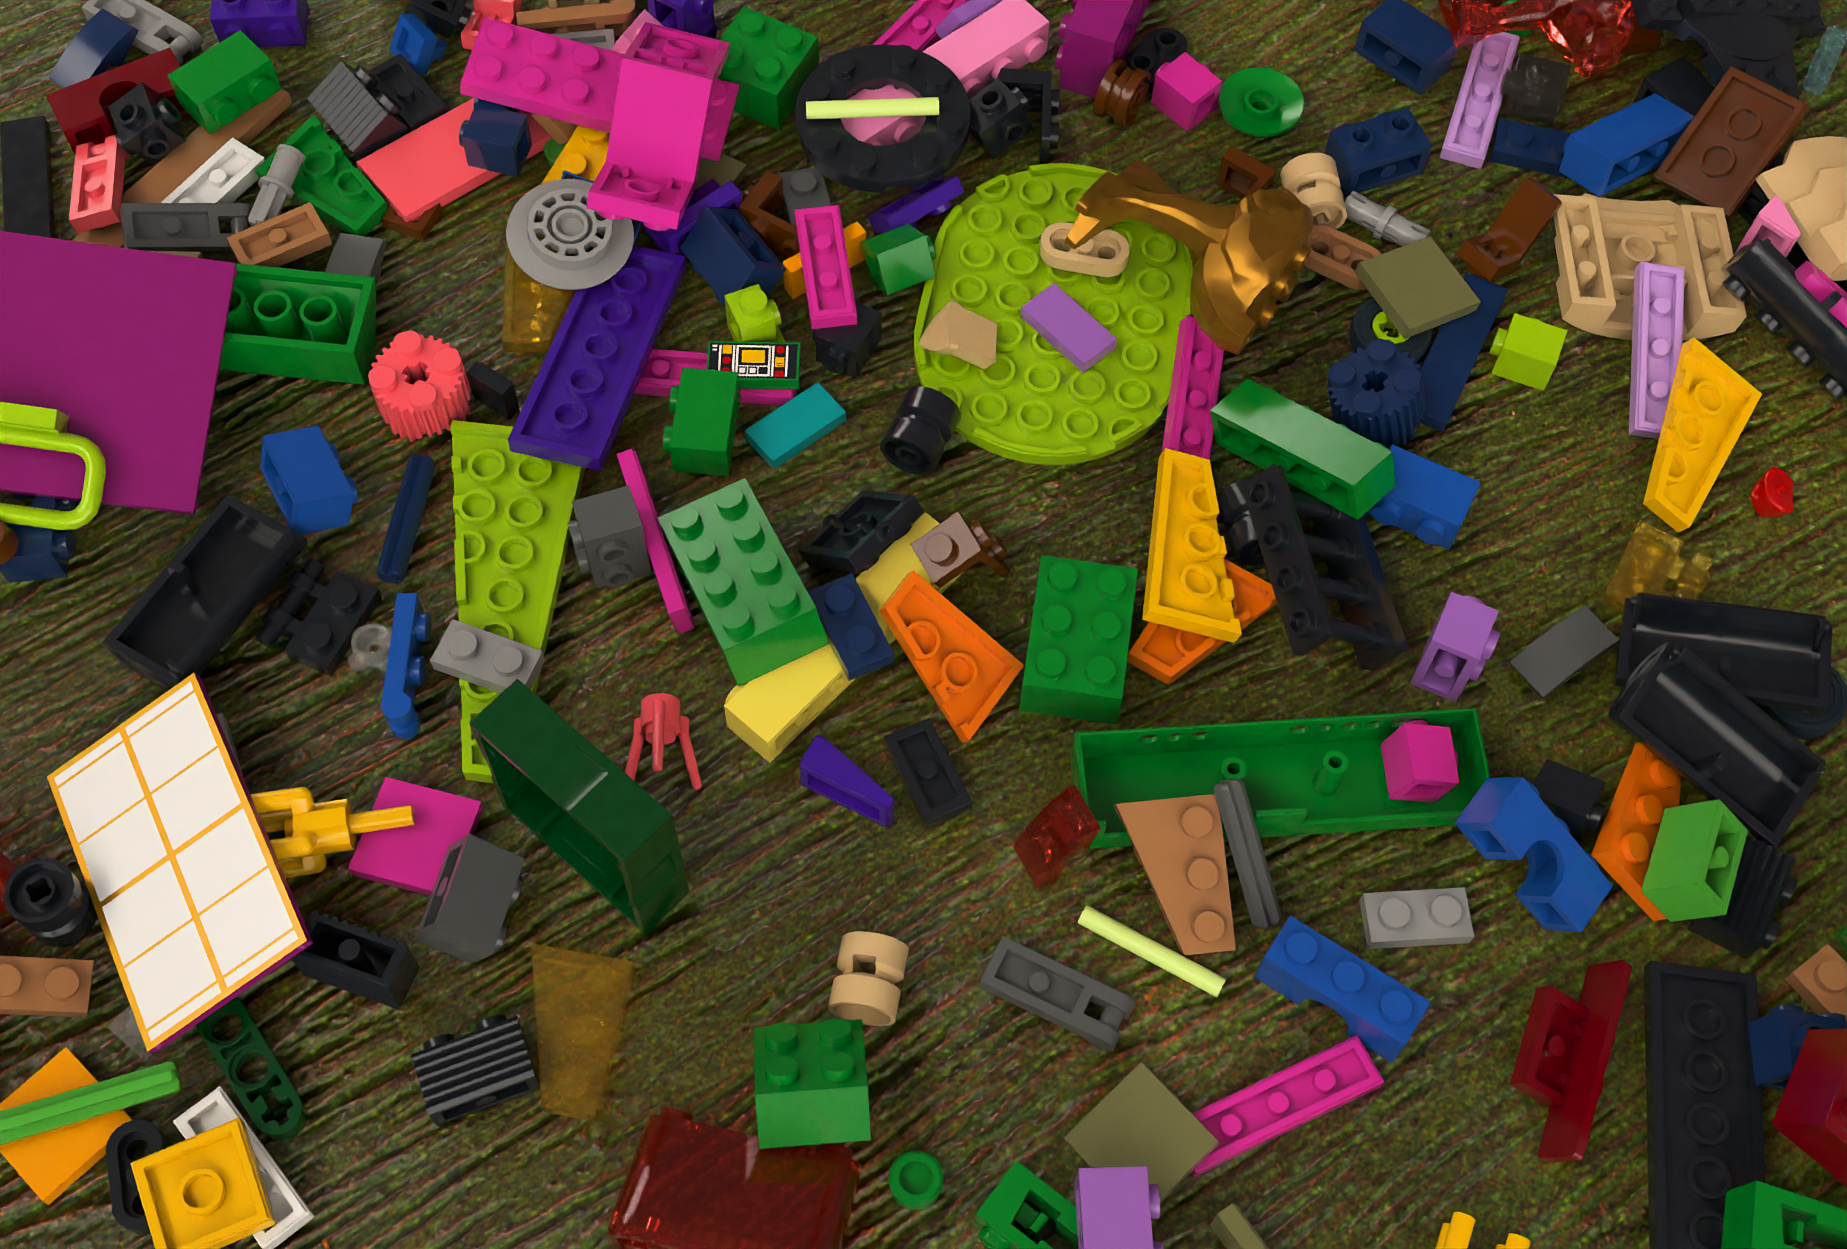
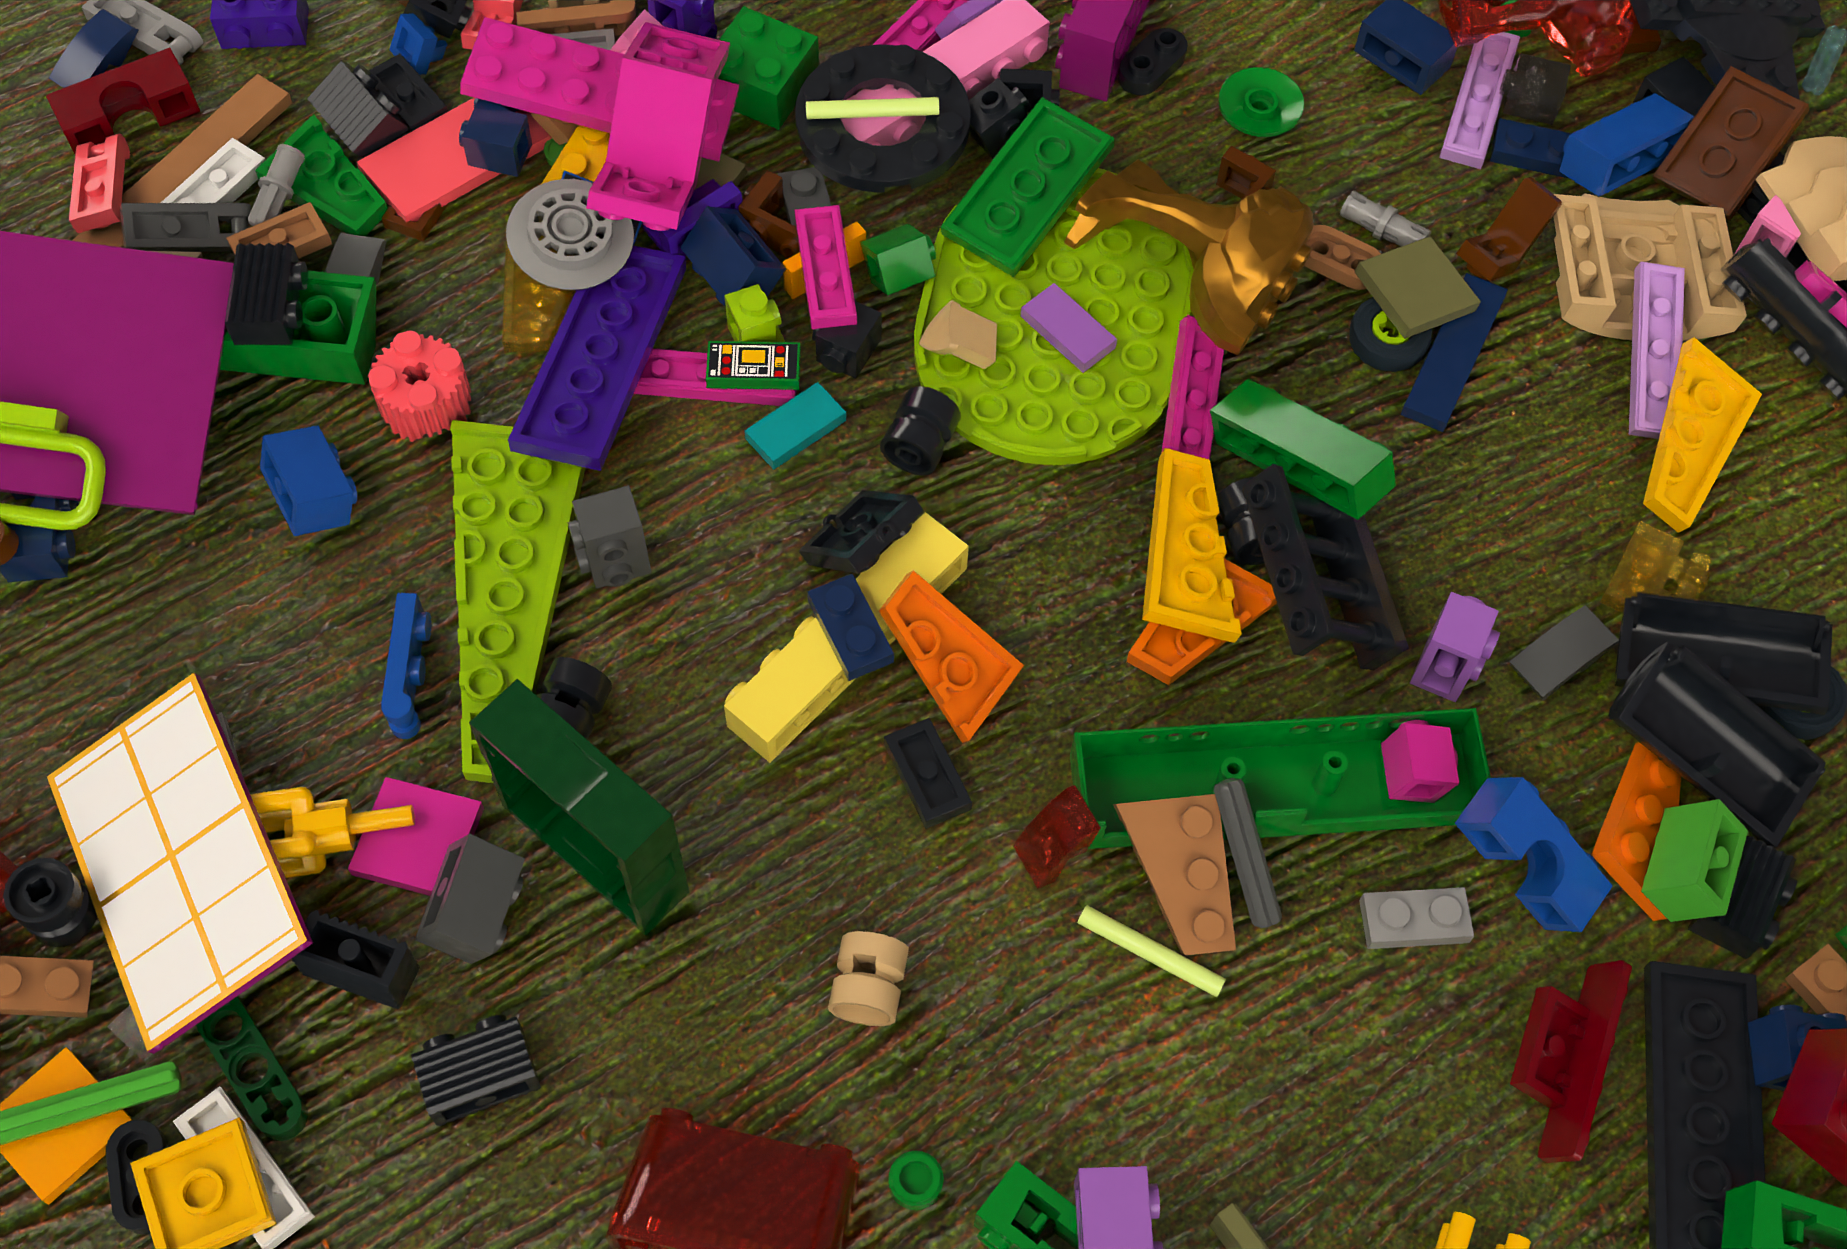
black tile [0,115,55,238] -> none
black container [102,495,308,691] -> none
black brick [109,82,186,165] -> none
green brick [167,30,281,135] -> none
black plate [256,559,382,677] -> none
clear plate [348,624,392,672] -> none
dark blue axle [376,454,435,584] -> none
light grey plate [430,619,545,693] -> none
black tile [466,361,519,420] -> none
clear yellow wing [531,943,635,1122] -> none
dark pink tile [616,448,695,634] -> none
coral plant [625,693,702,790] -> none
green brick [657,478,829,686] -> none
green brick [663,368,741,476] -> none
green brick [754,1019,871,1149] -> none
dark purple slope [800,734,894,828] -> none
dark purple plate [868,176,964,233] -> none
bracket [910,511,1011,588] -> none
dark grey plate [979,936,1135,1052] -> none
green brick [1019,555,1138,725] -> none
tan plate [1039,222,1130,277] -> none
olive tile [1064,1062,1219,1203] -> none
reddish brown wheel [1093,59,1151,128] -> none
dark pink brick [1151,52,1222,132] -> none
dark pink tile [1191,1035,1384,1177] -> none
blue arch [1254,915,1431,1063] -> none
tan wheel [1280,153,1347,230] -> none
dark blue brick [1324,108,1432,197] -> none
dark blue brick [1328,339,1426,447] -> none
blue brick [1366,444,1481,549] -> none
lime brick [1489,313,1568,391] -> none
black brick [1532,759,1609,846] -> none
red piece [1751,467,1794,518] -> none
none -> black brick [225,243,308,345]
none -> black wheel [537,657,612,740]
none -> green tile [940,97,1115,277]

